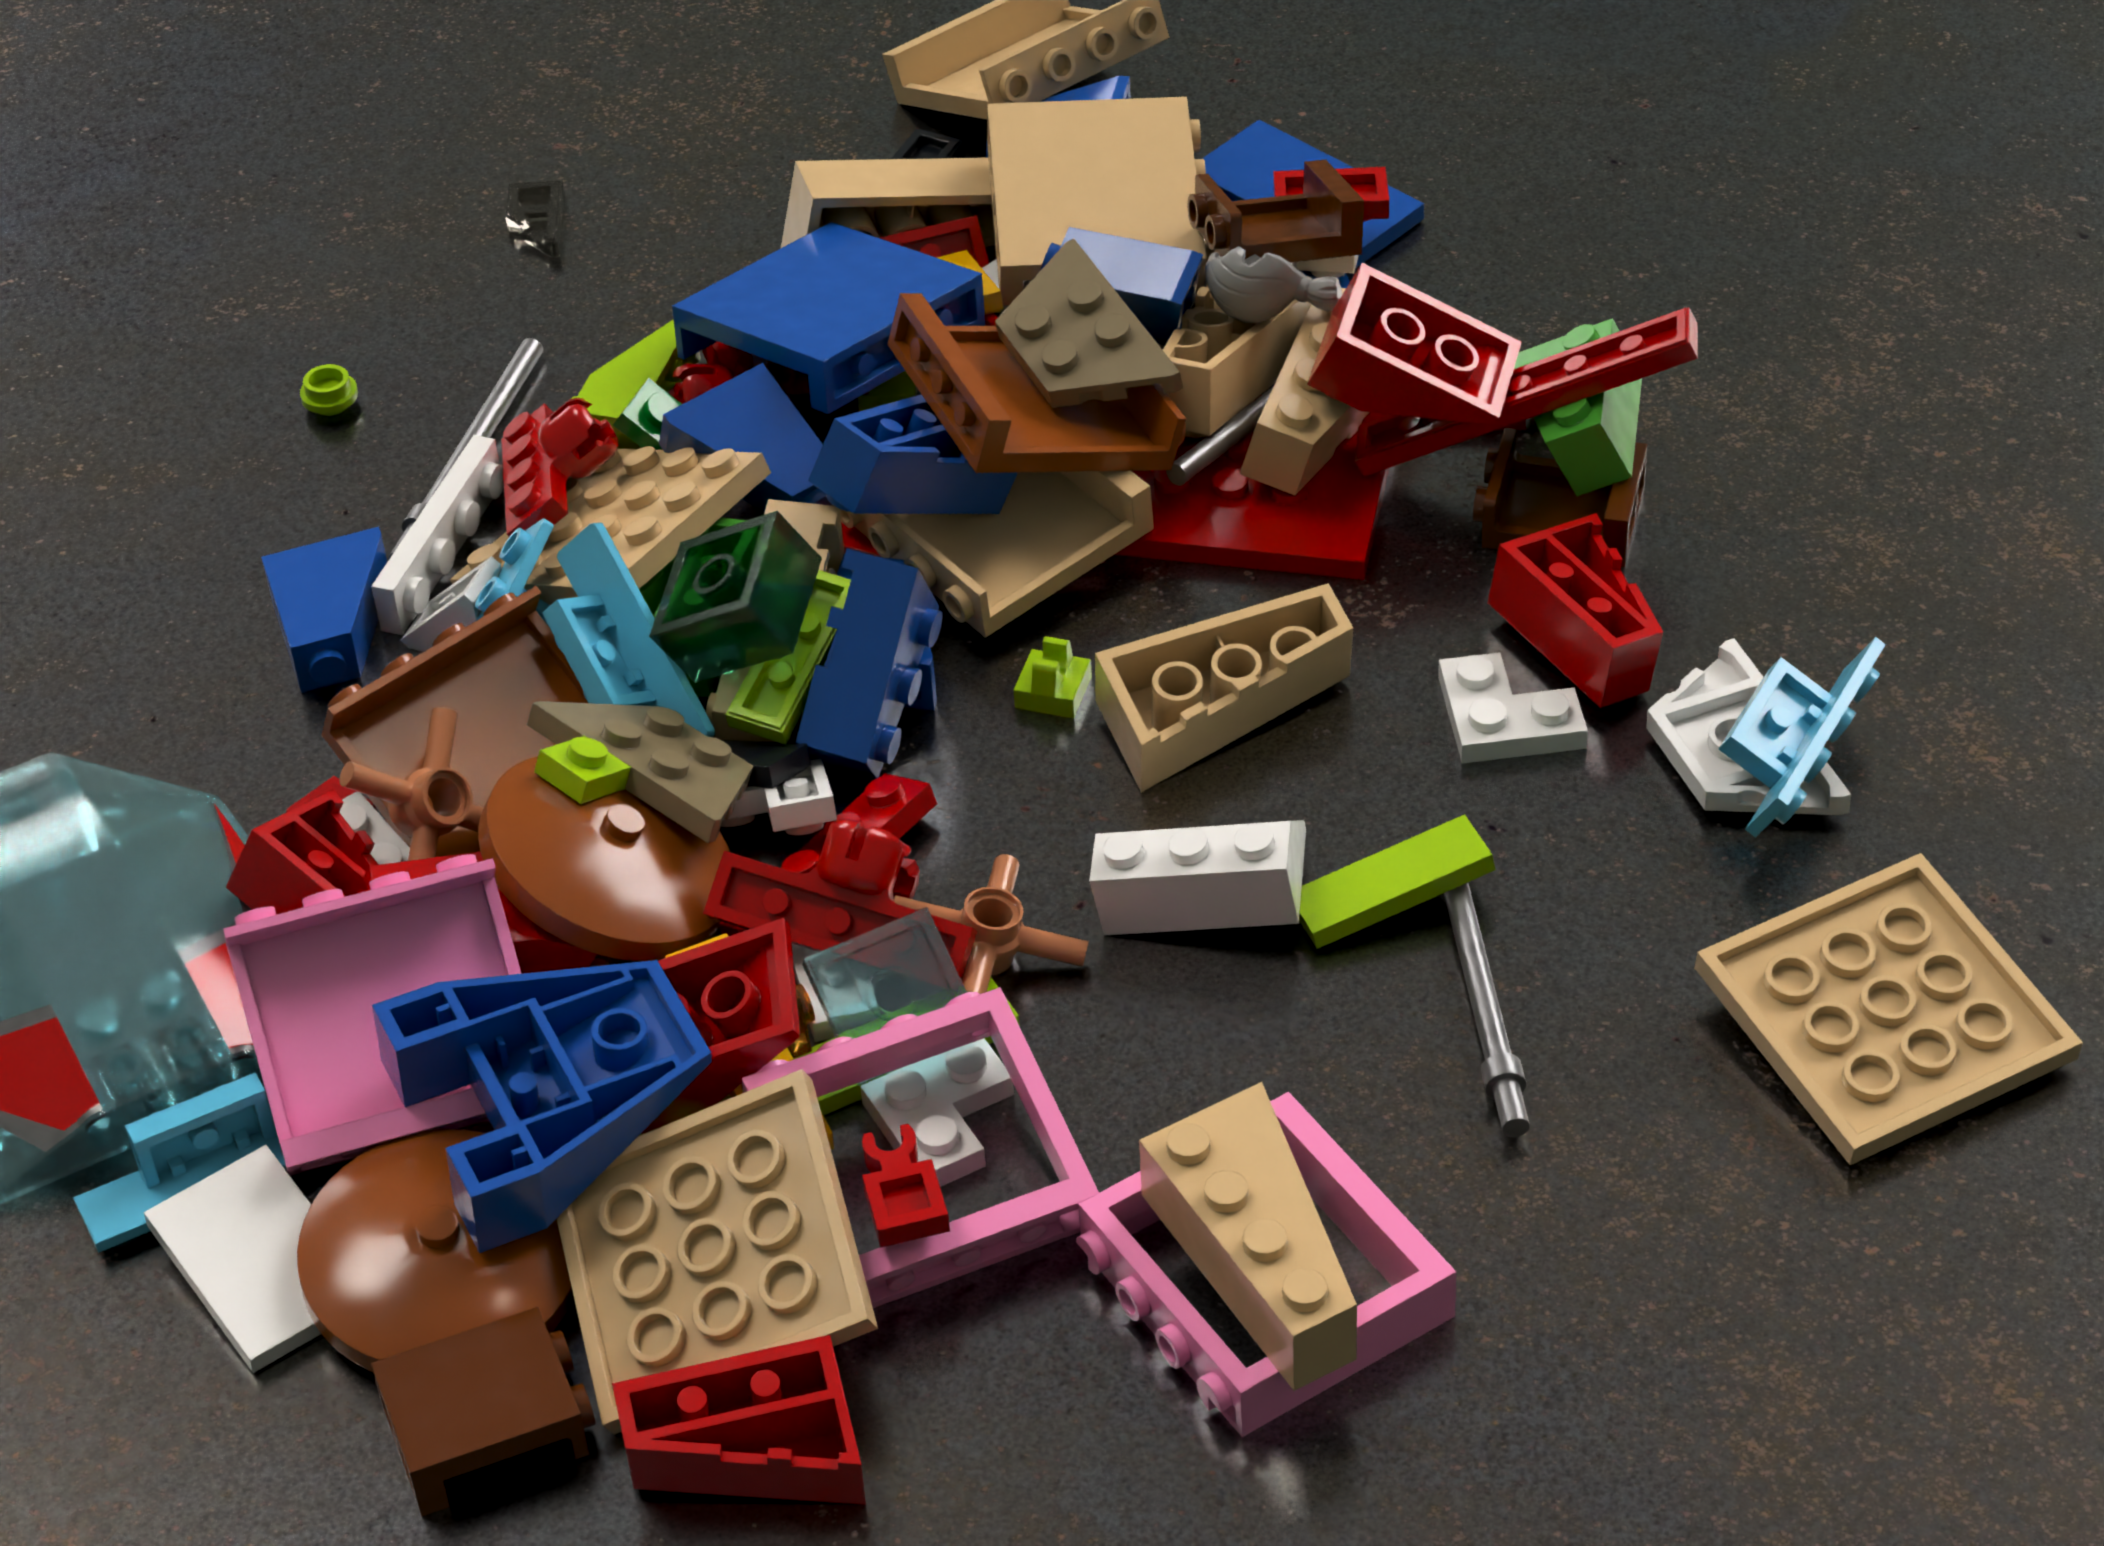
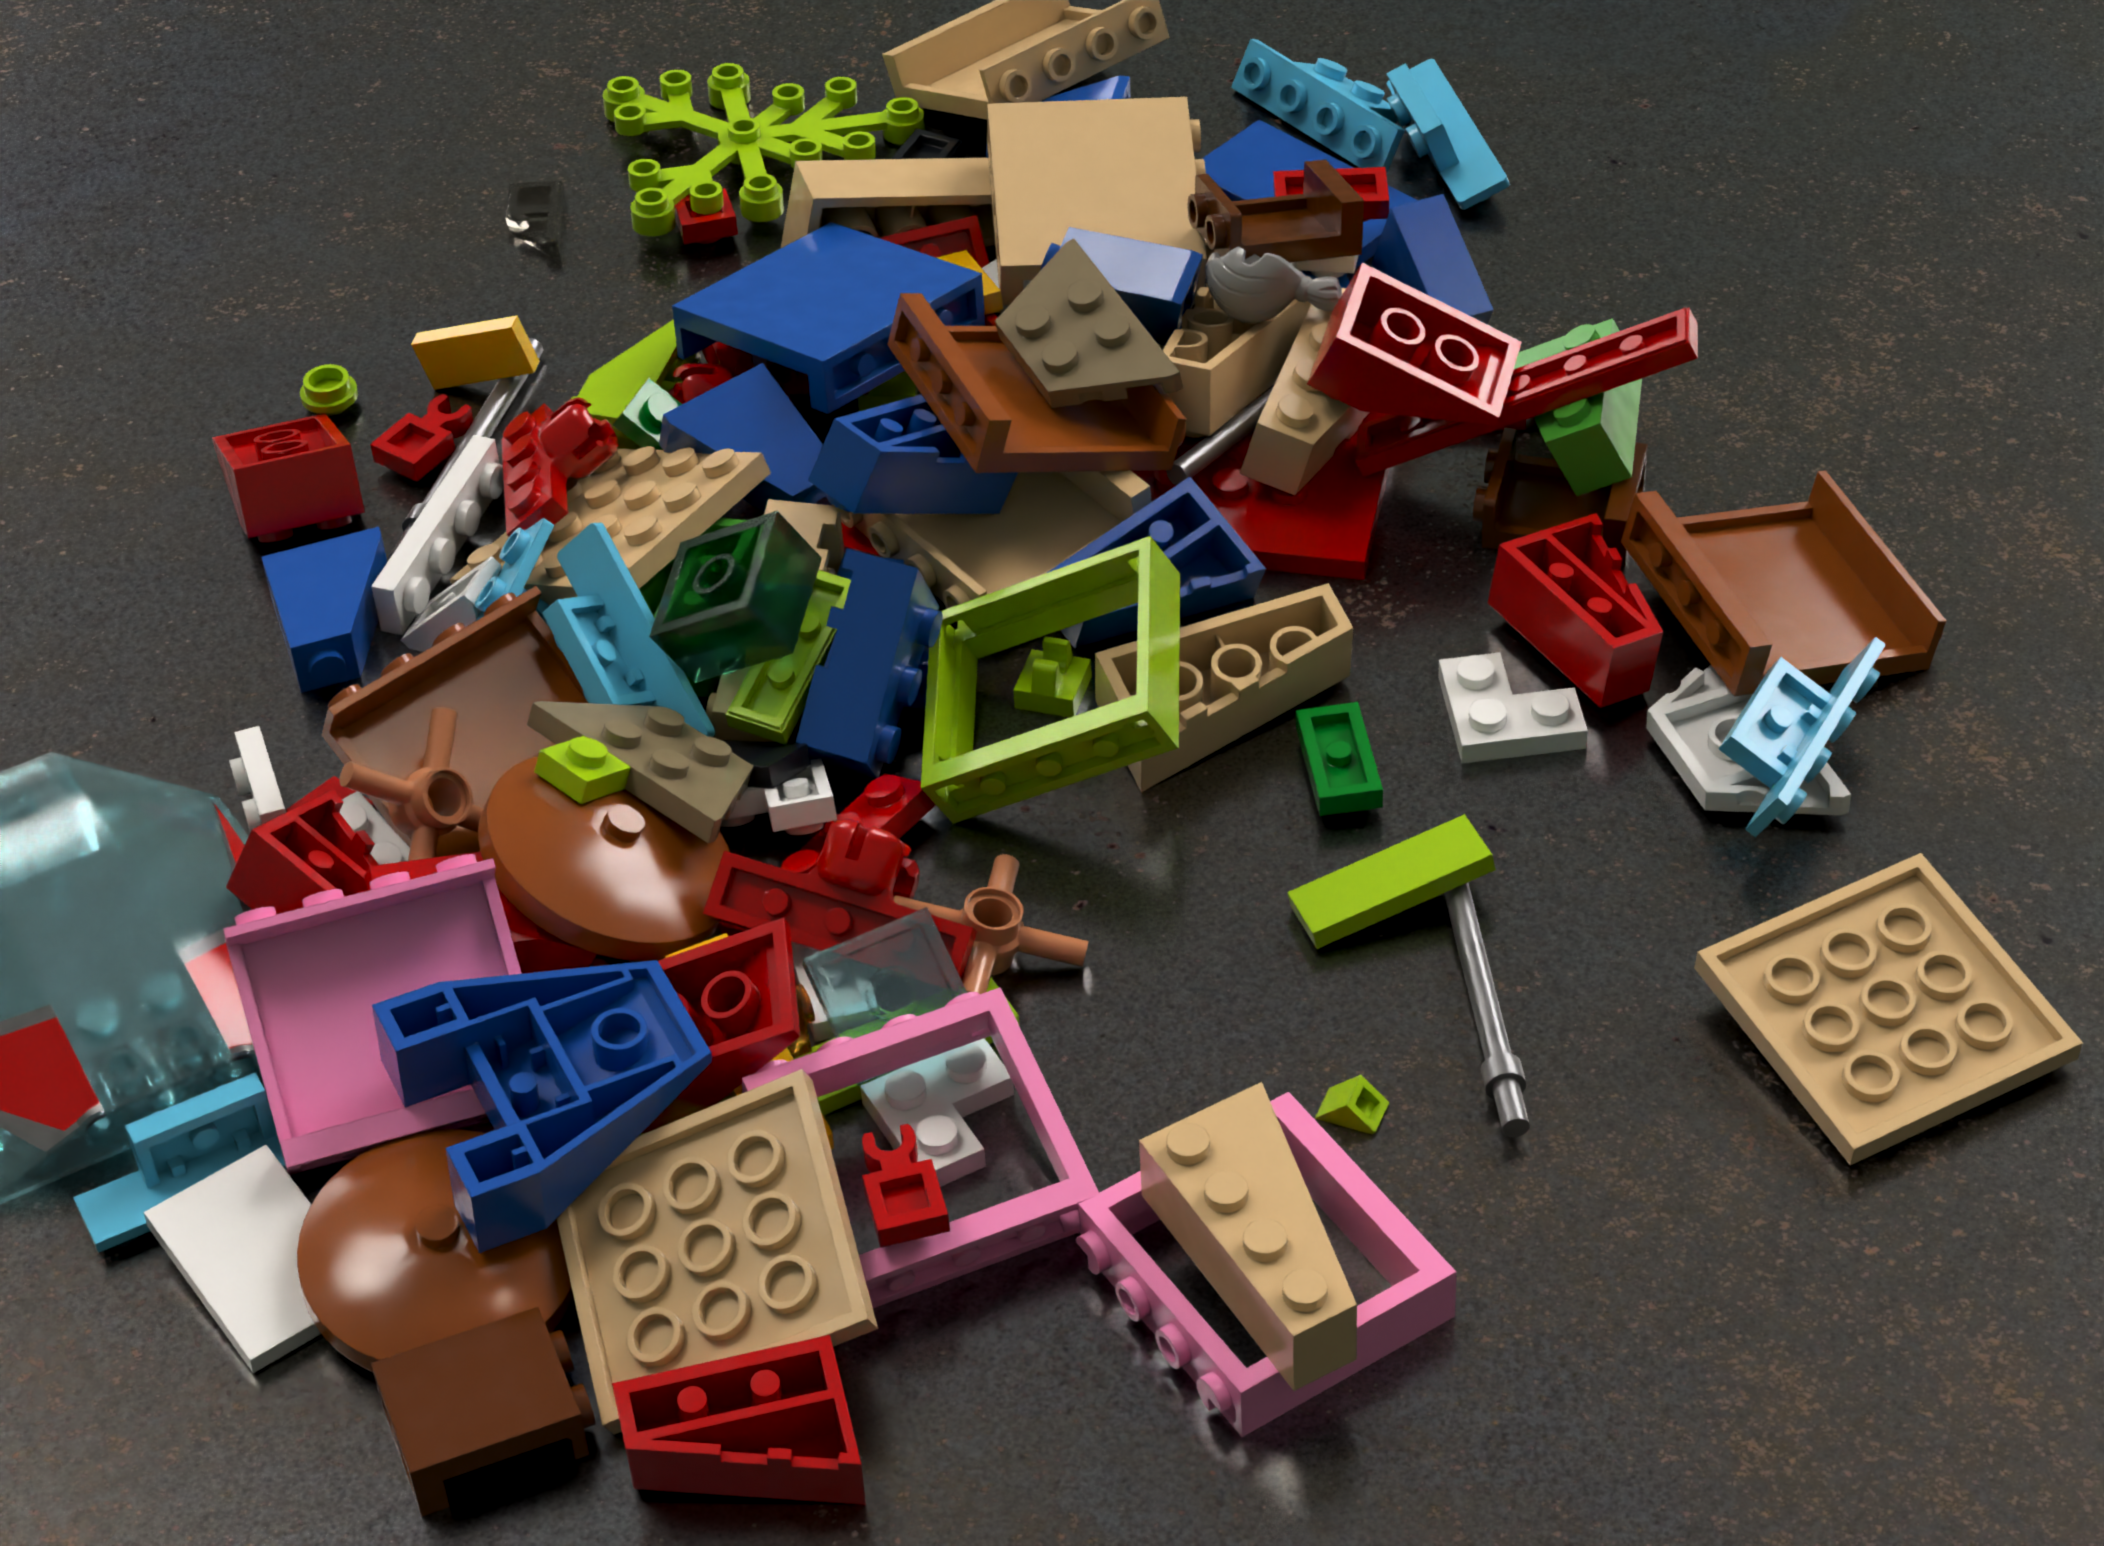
white slope [1089,820,1306,936] -> none
none -> red slope [212,414,365,542]
none -> white plate [229,726,286,833]
none -> red plate [370,394,473,482]
none -> yellow tile [411,315,540,390]
none -> lime plant [603,63,925,236]
none -> red plate [674,188,738,244]
none -> lime window [921,536,1180,824]
none -> blue wedge [1047,477,1266,648]
none -> medium azure bracket [1231,39,1405,175]
none -> green plate [1296,702,1383,816]
none -> lime piece [1315,1075,1389,1134]
none -> blue slope [1372,194,1493,325]
none -> medium azure bracket [1386,59,1510,210]
none -> dark orange panel [1621,470,1947,697]

